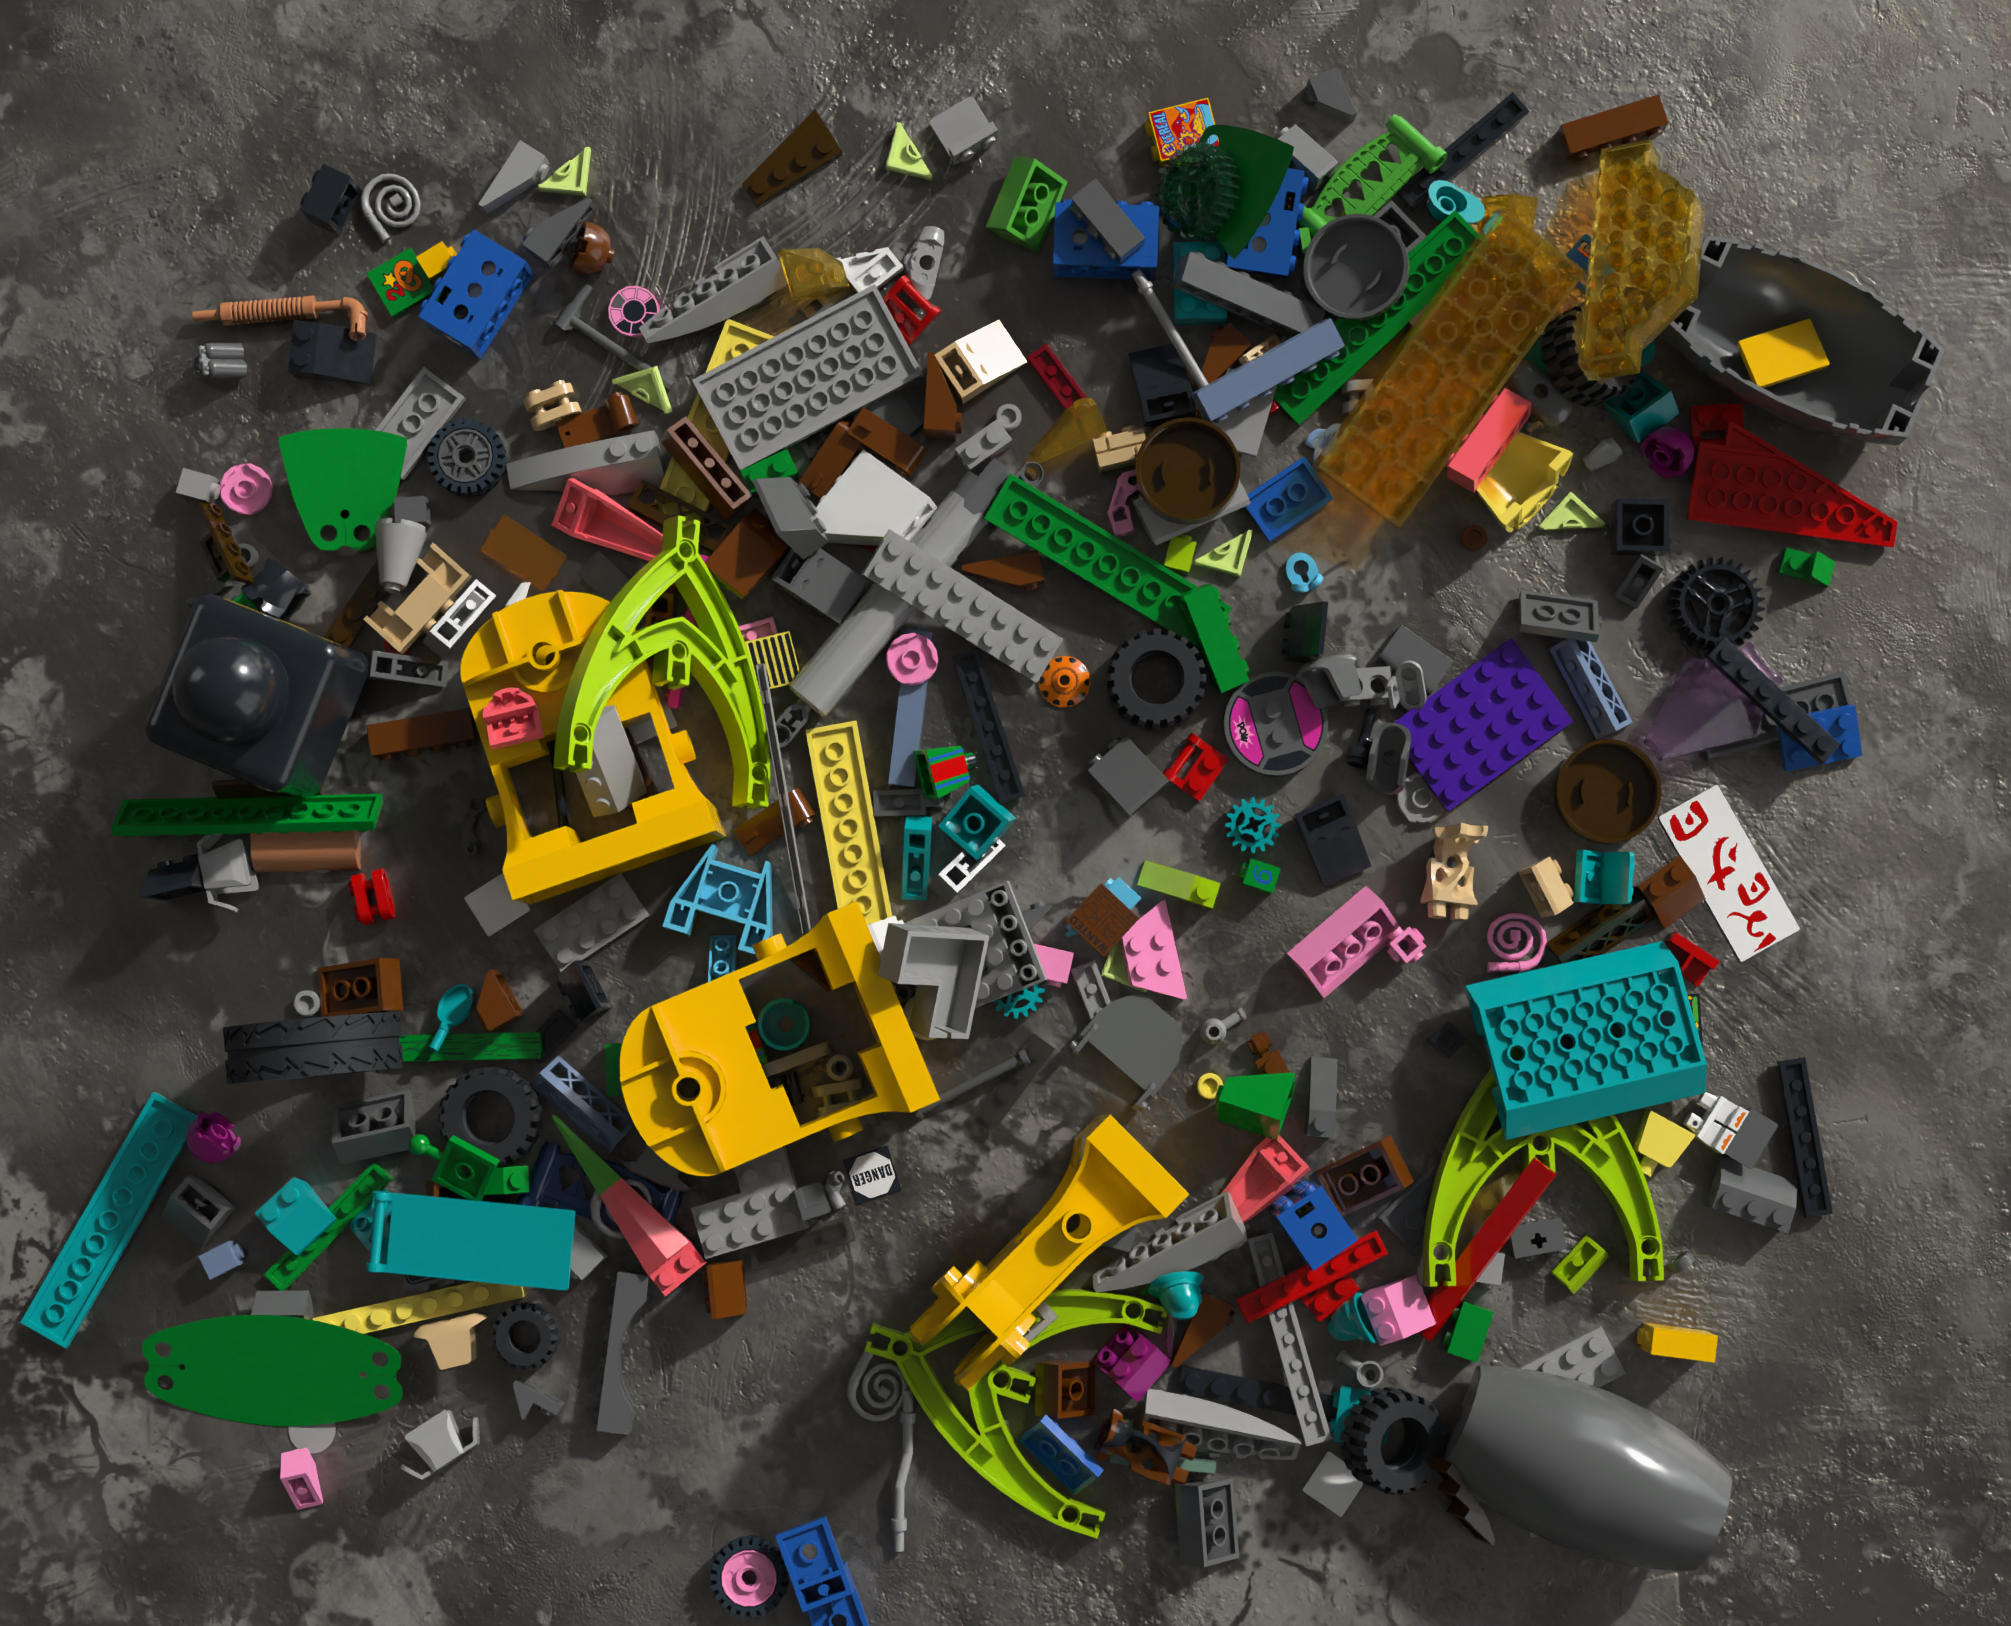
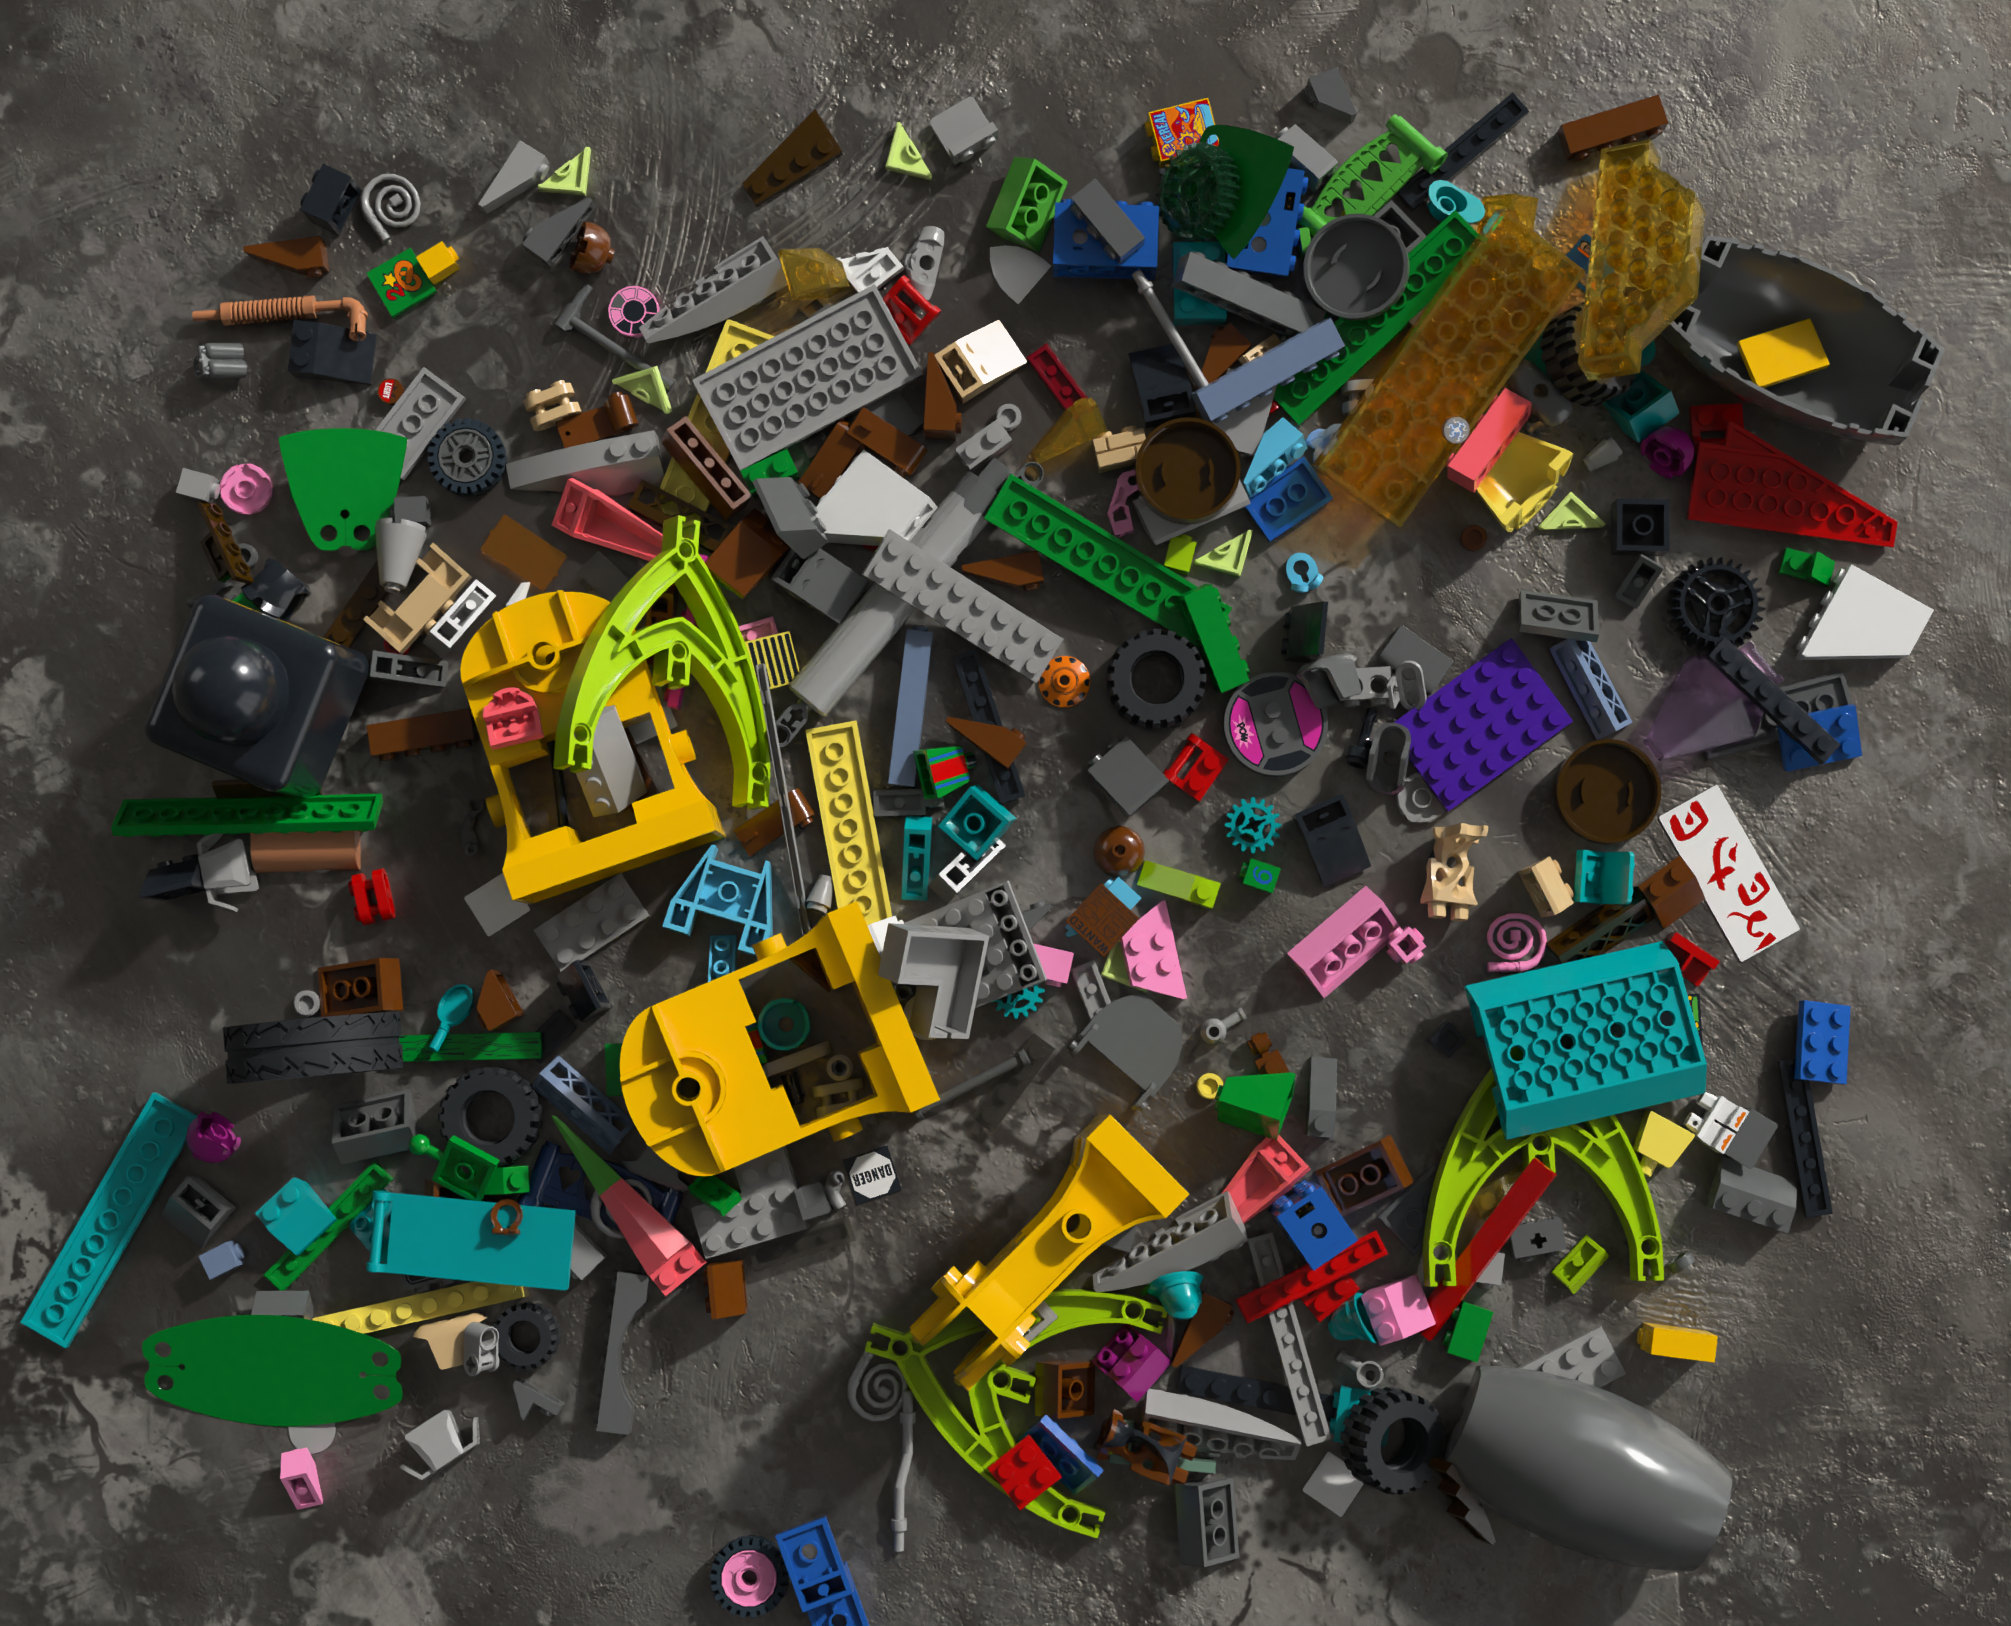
blue piece [418,229,534,360] -> none
bright pink tile [886,633,938,686] -> none
none -> reddish brown slope [243,236,329,278]
none -> tile [377,378,405,405]
none -> light grey piece [463,1322,499,1376]
none -> reddish brown piece [491,1199,523,1236]
none -> green plate [687,1175,742,1217]
none -> light grey cone [806,874,833,915]
none -> reddish brown slope [945,717,1027,770]
none -> red plate [987,1434,1062,1510]
none -> white sticker [990,245,1051,304]
none -> reddish brown cylinder [1093,826,1145,878]
none -> medium azure slope [1243,417,1308,498]
none -> light grey tile [1442,417,1470,443]
none -> white slope [1795,564,1934,660]
none -> blue plate [1795,1000,1851,1085]

